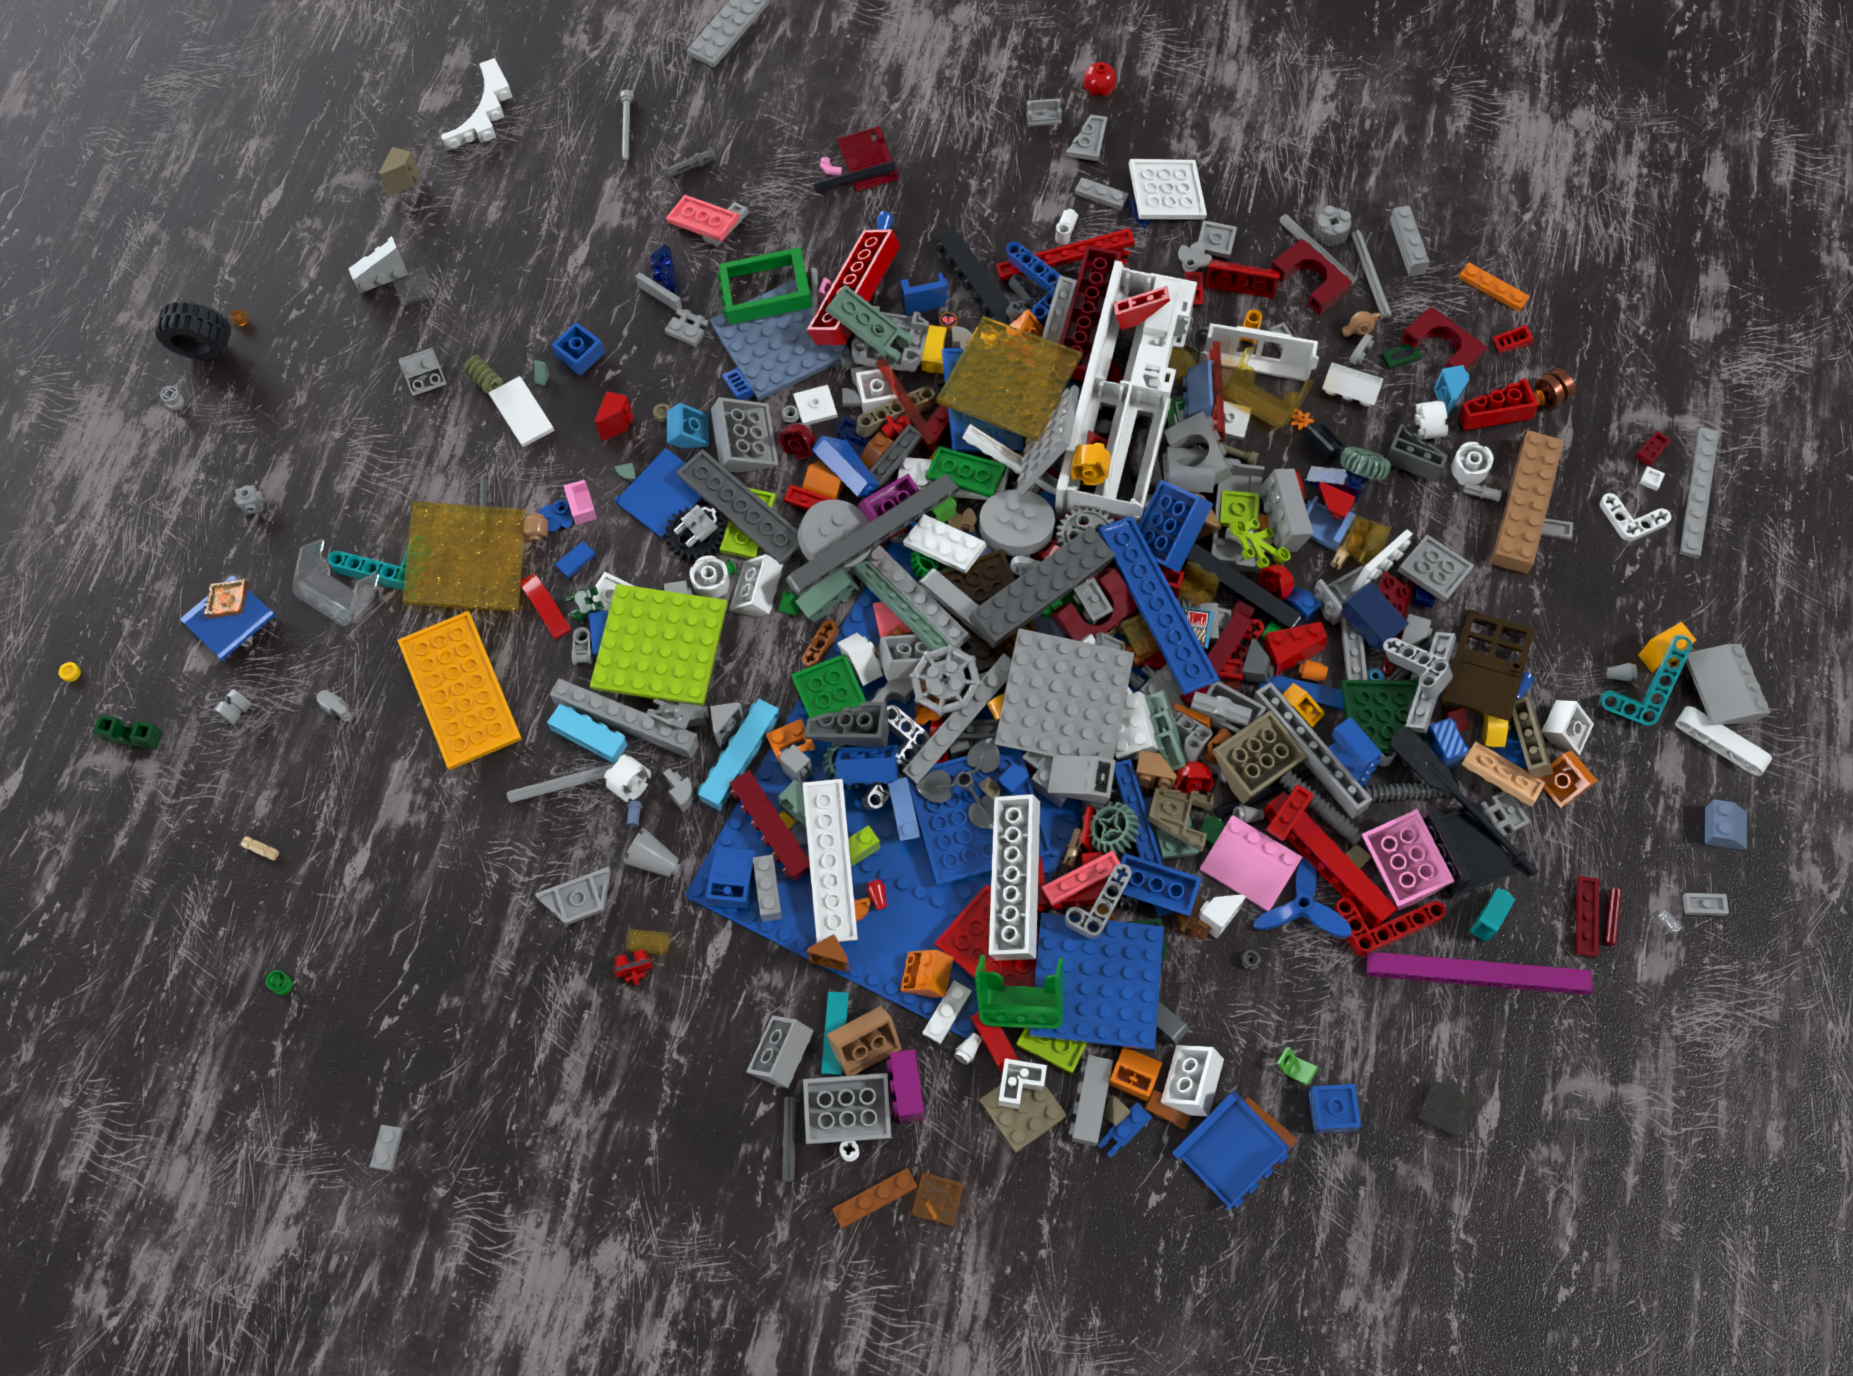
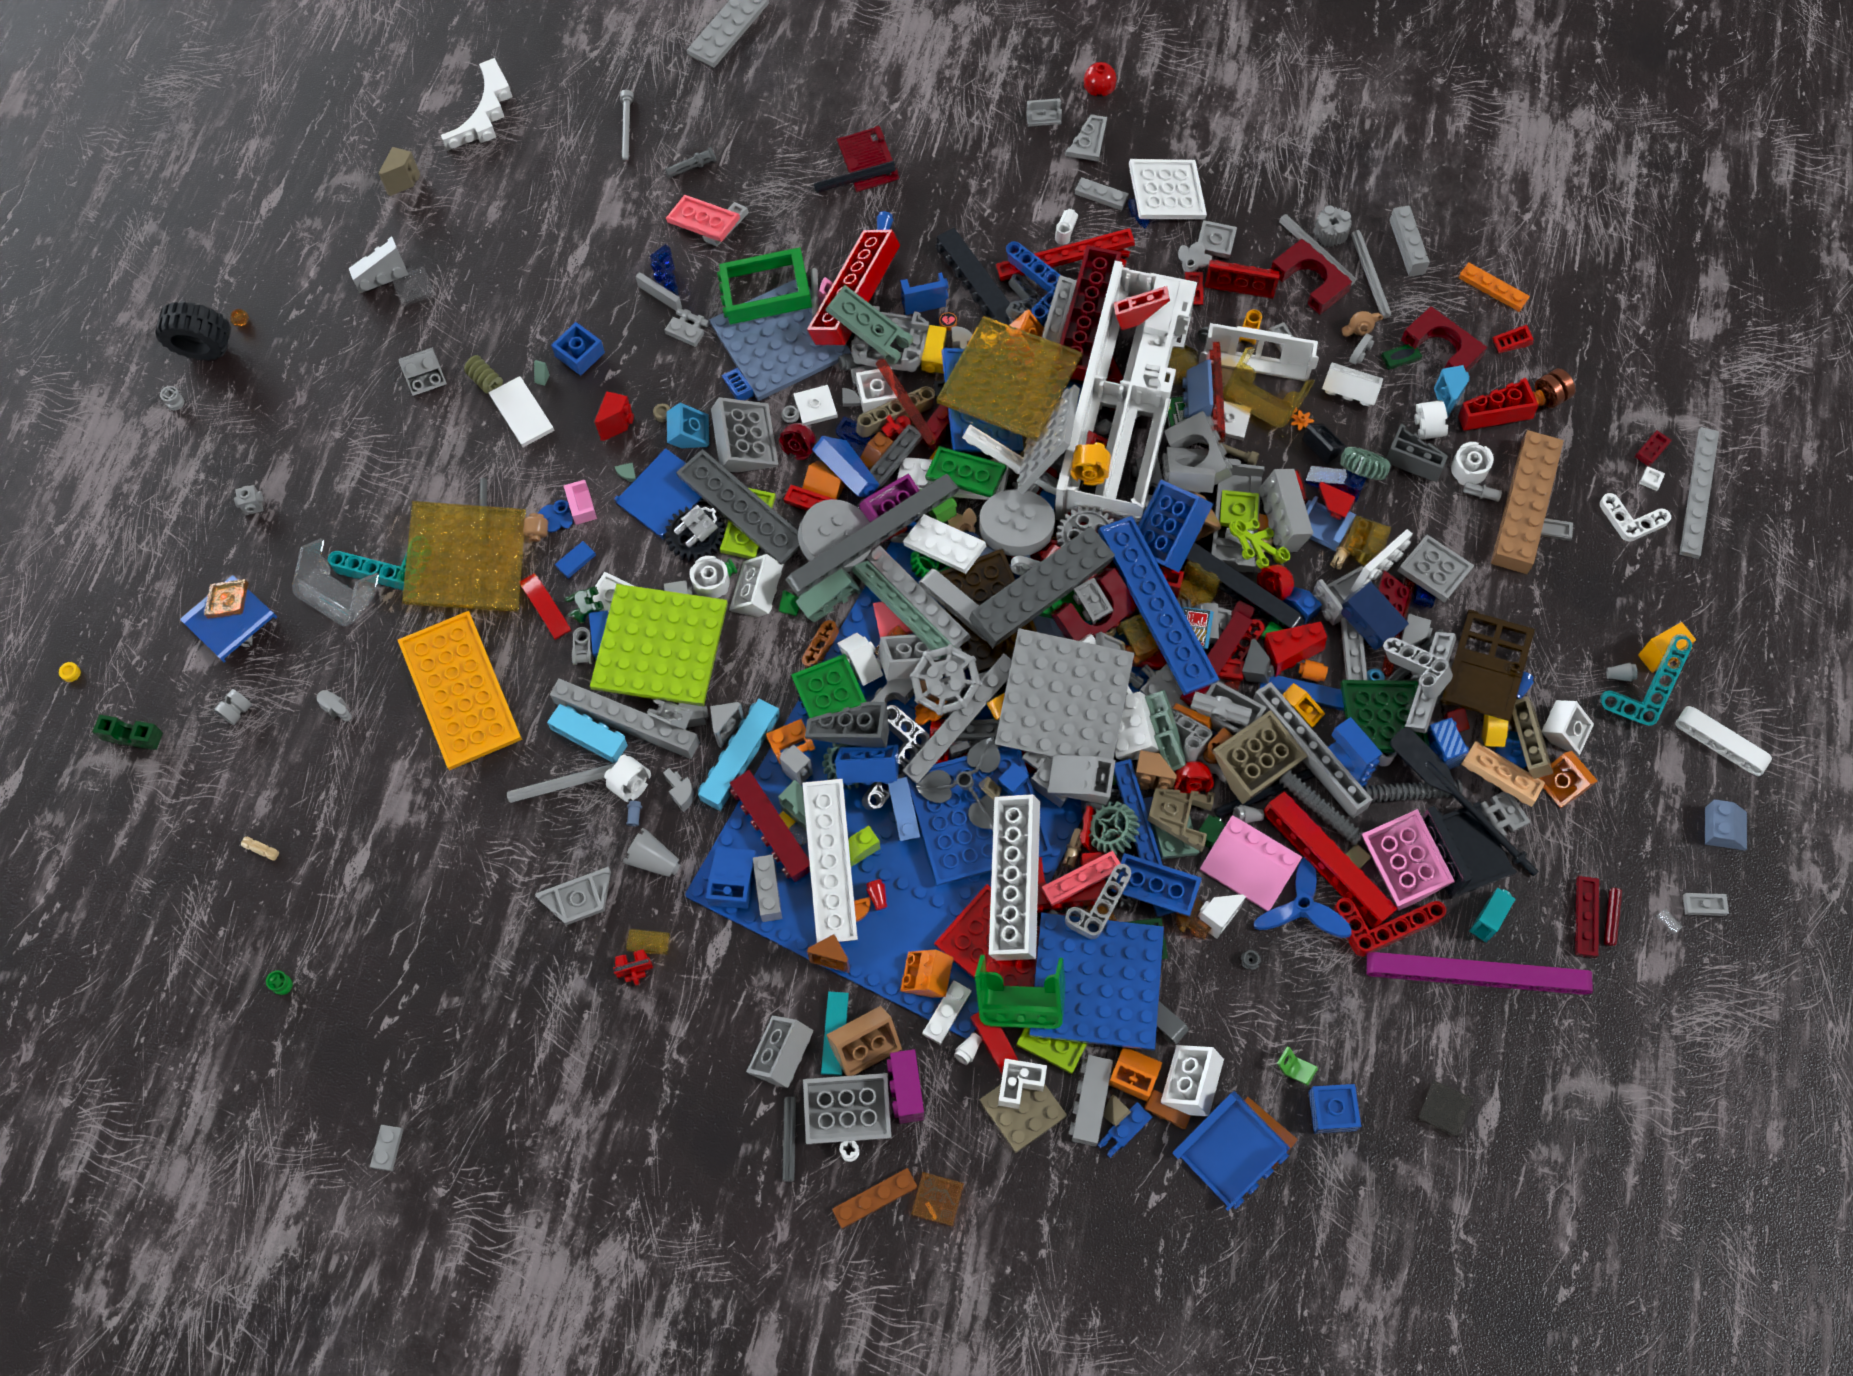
bright pink arm [820,157,842,176] -> none
red plate [1266,784,1314,841] -> none
light grey slope [1686,644,1770,725] -> none

